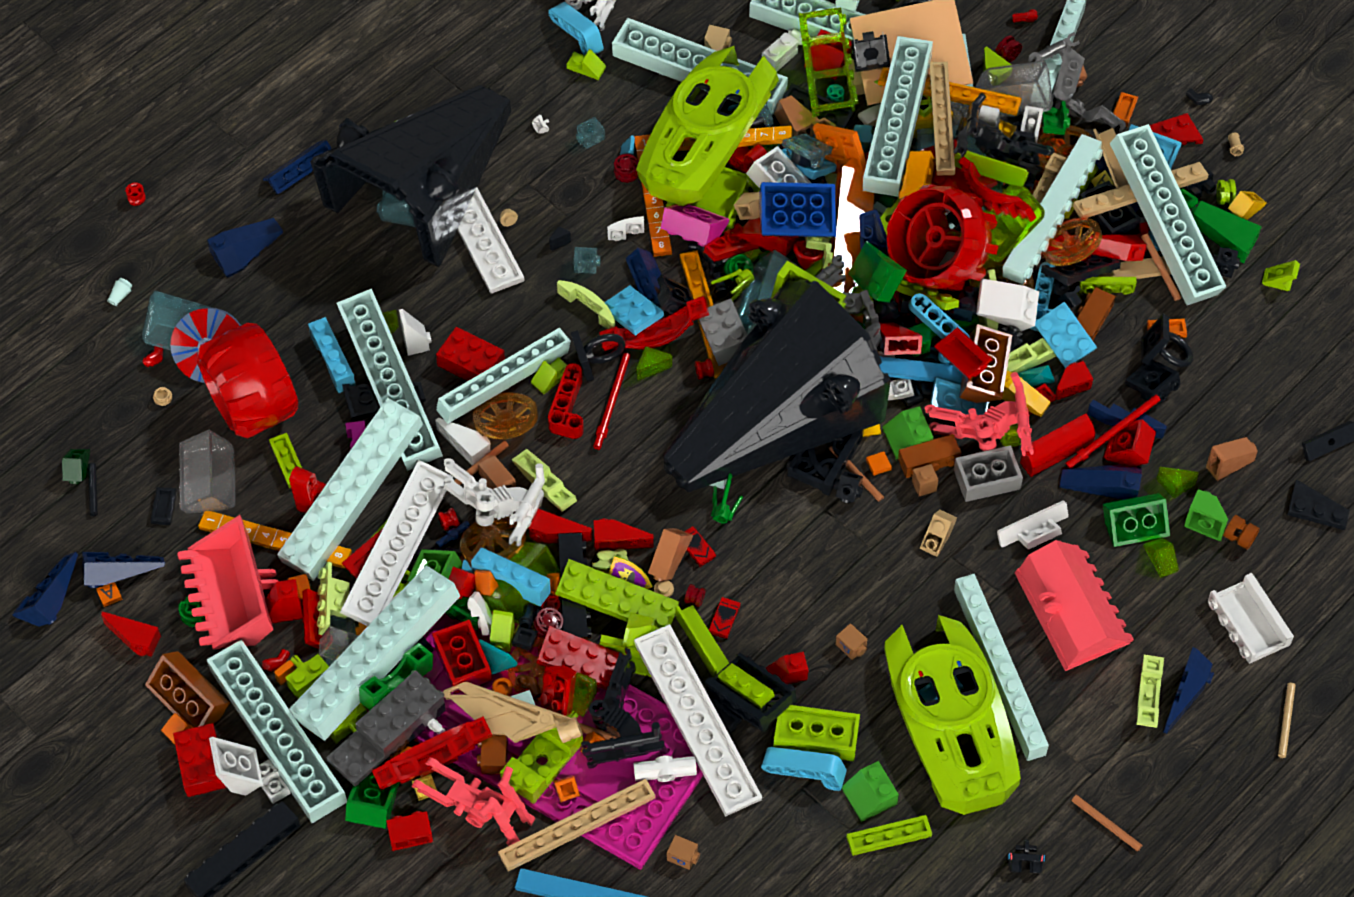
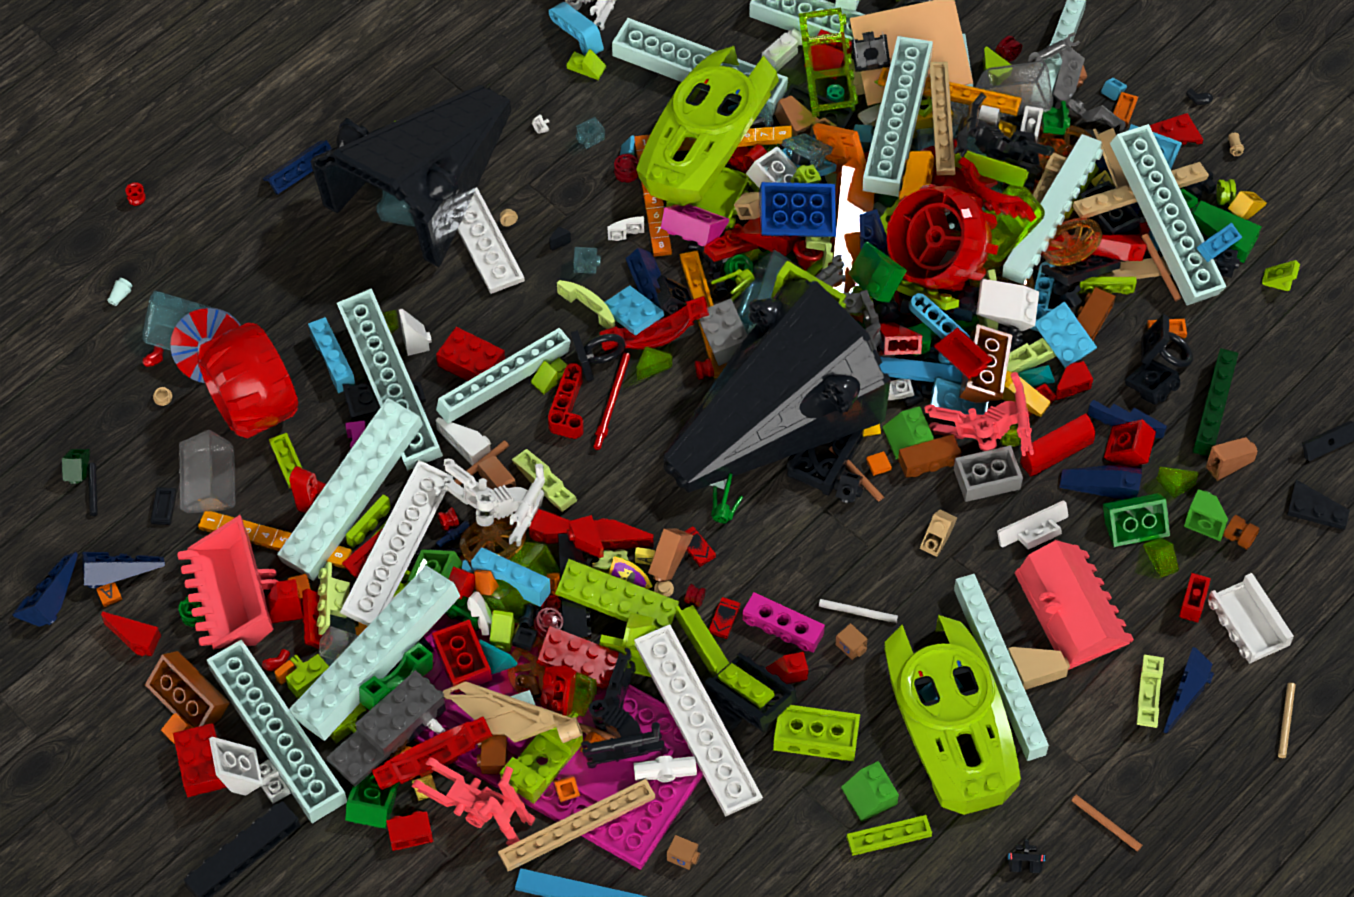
dark blue wedge [207,218,283,278] -> none
clear orange wheel [473,392,538,439] -> none
orange tile [492,678,513,696] -> none
tan slope [704,25,732,51] -> none
medium azure beam [761,747,847,791] -> none
medium nougat brick [912,464,938,497] -> none
red arm [1012,9,1038,23] -> none
red bar [1065,394,1161,469] -> none
none -> lime plate [345,494,391,548]
none -> red slope [567,515,604,558]
none -> light yellow tile [635,547,655,565]
none -> dark pink brick [743,592,825,653]
none -> lime brick [790,165,822,183]
none -> white bar [819,599,898,623]
none -> tan slope [1008,647,1070,690]
none -> medium azure slope [1101,78,1127,100]
none -> red brick [1179,573,1211,623]
none -> dark green brick [1193,348,1239,457]
none -> dark azure tile [1196,223,1242,262]

